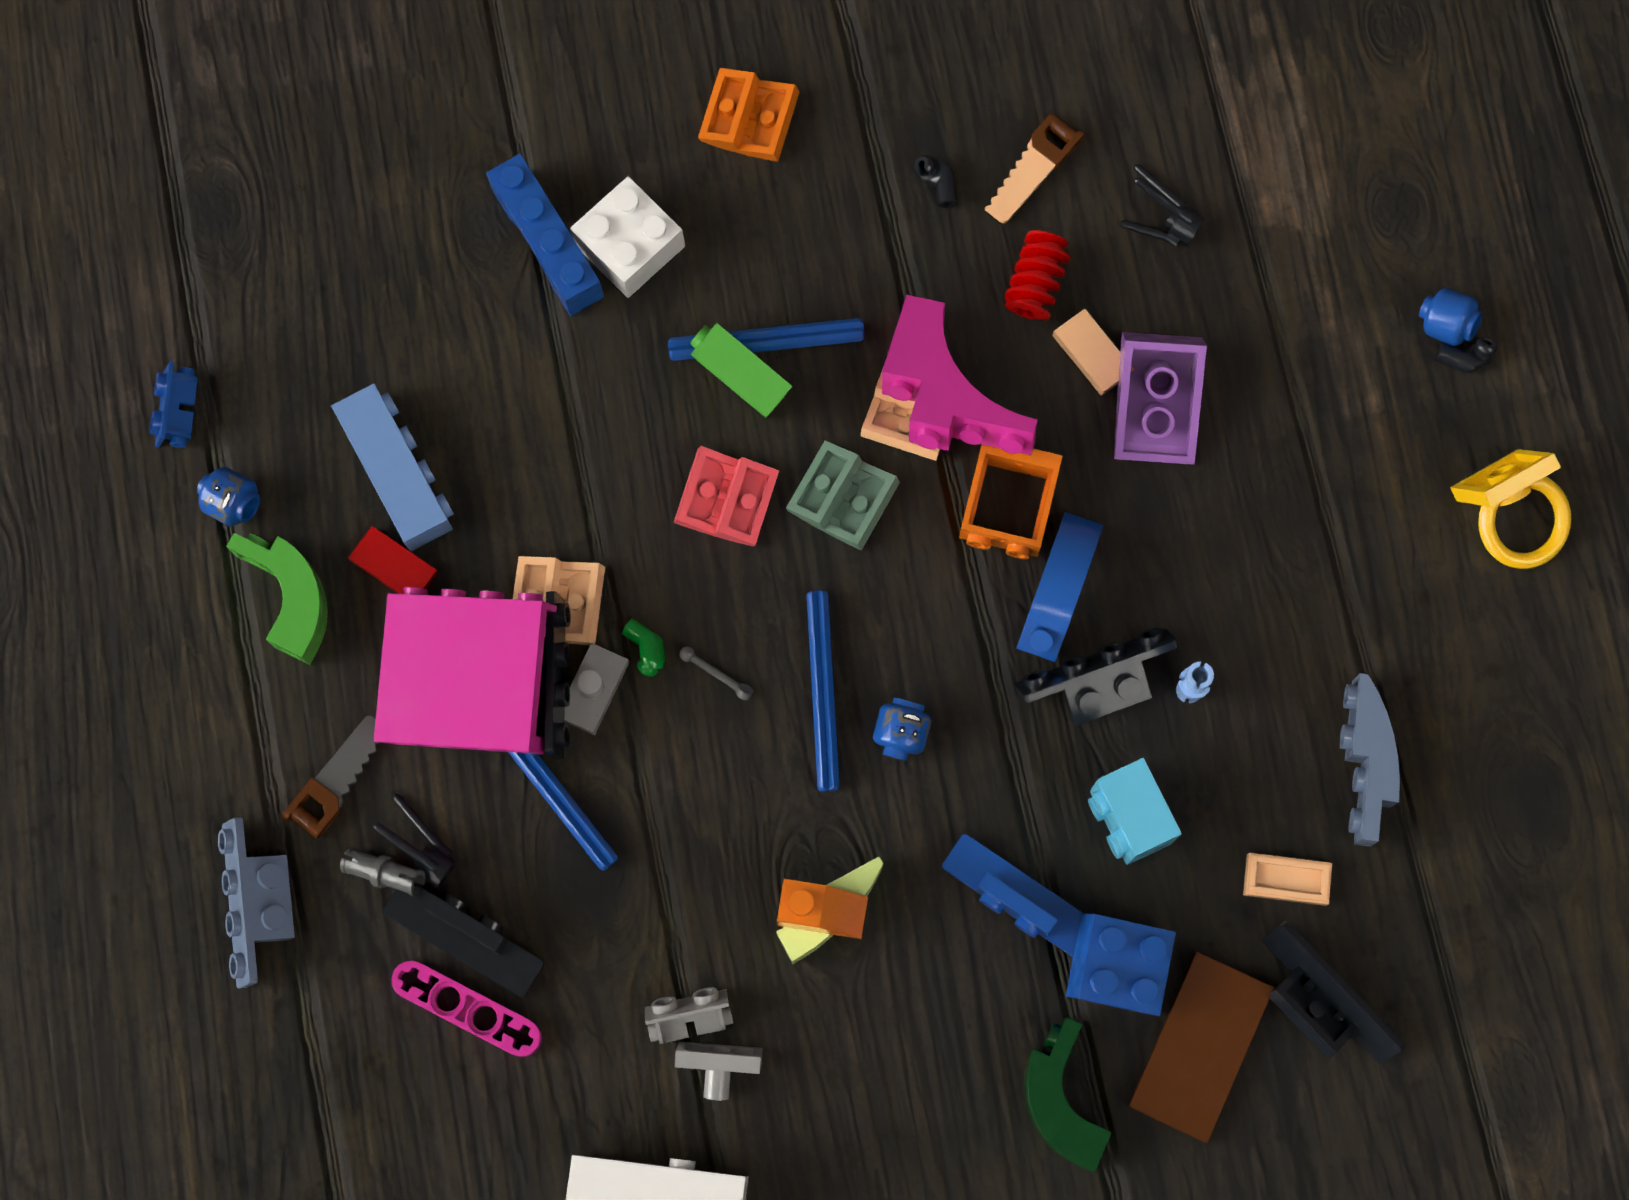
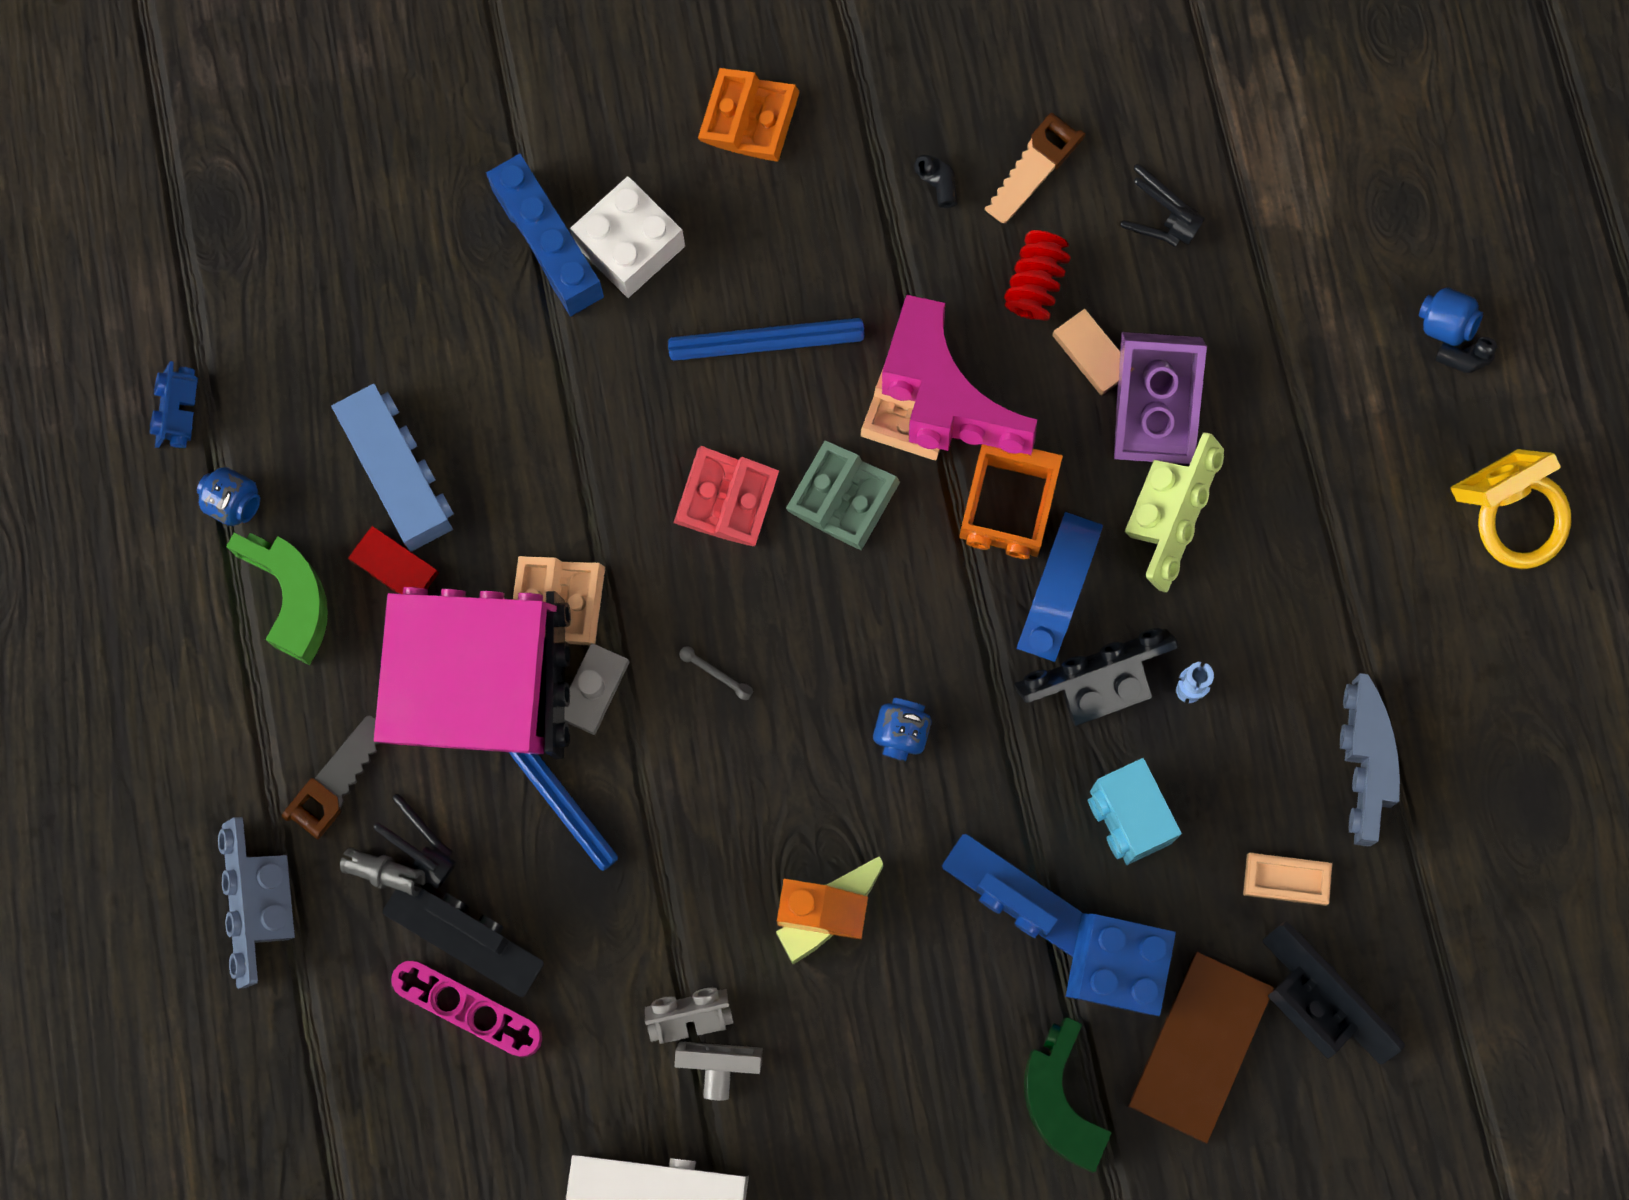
green arm [622,618,666,677] -> none
bright green window [690,323,792,418] -> none
blue axle [806,590,840,792] -> none
none -> yellowish green bracket [1125,432,1224,592]

